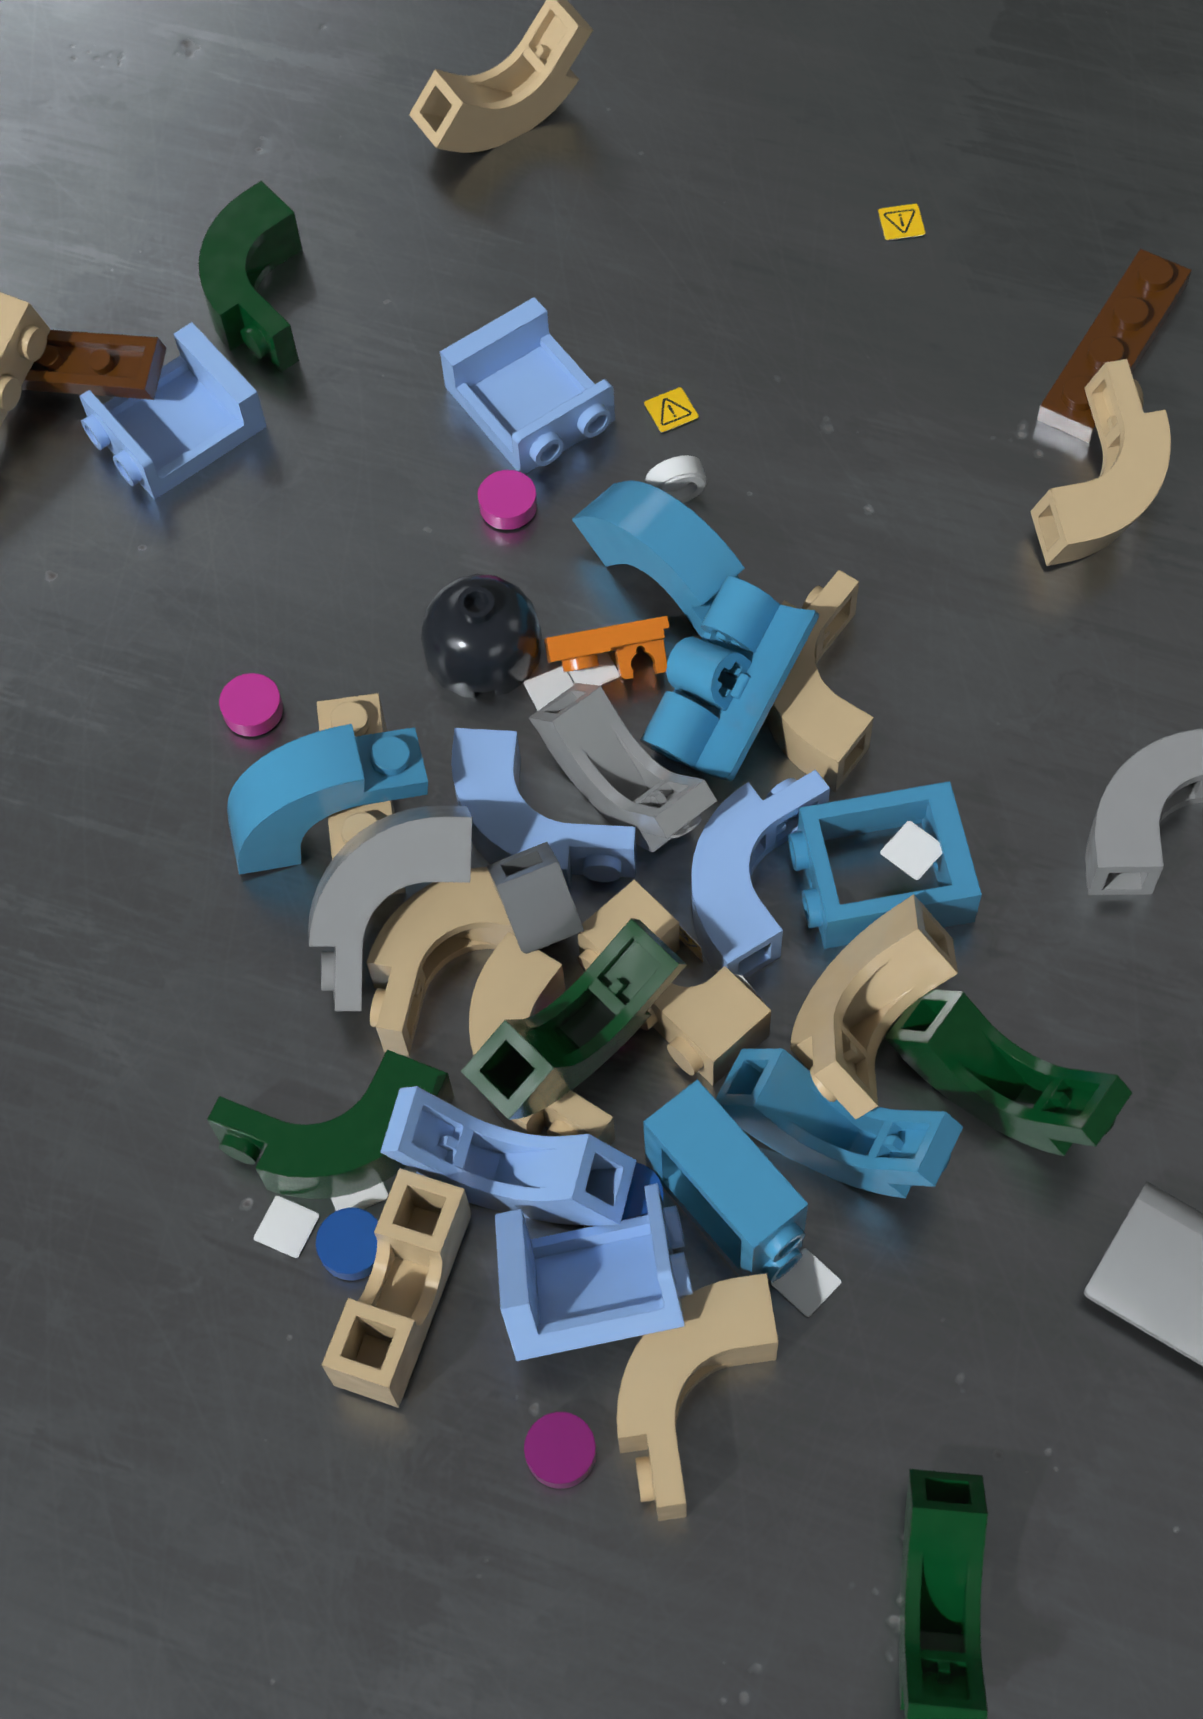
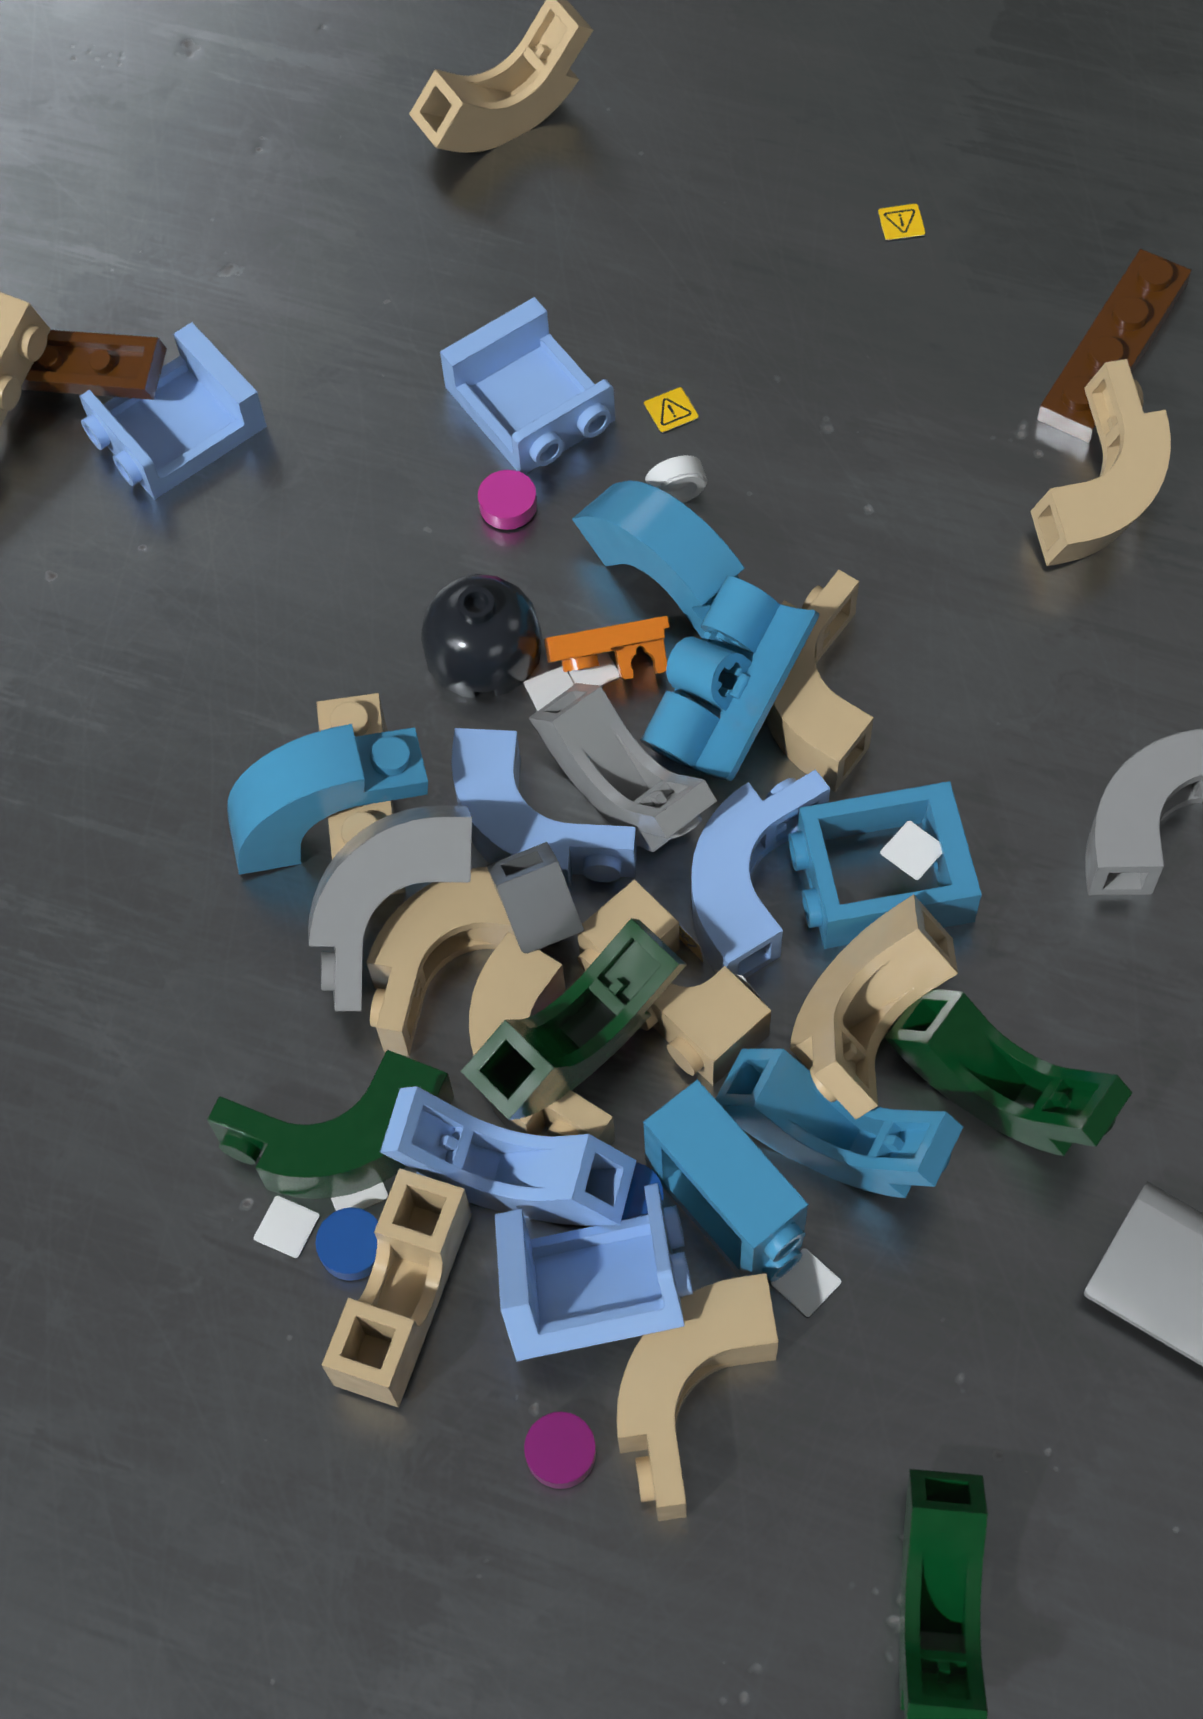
dark green arch [198,181,303,373] -> none
dark pink tile [219,673,283,737] -> none

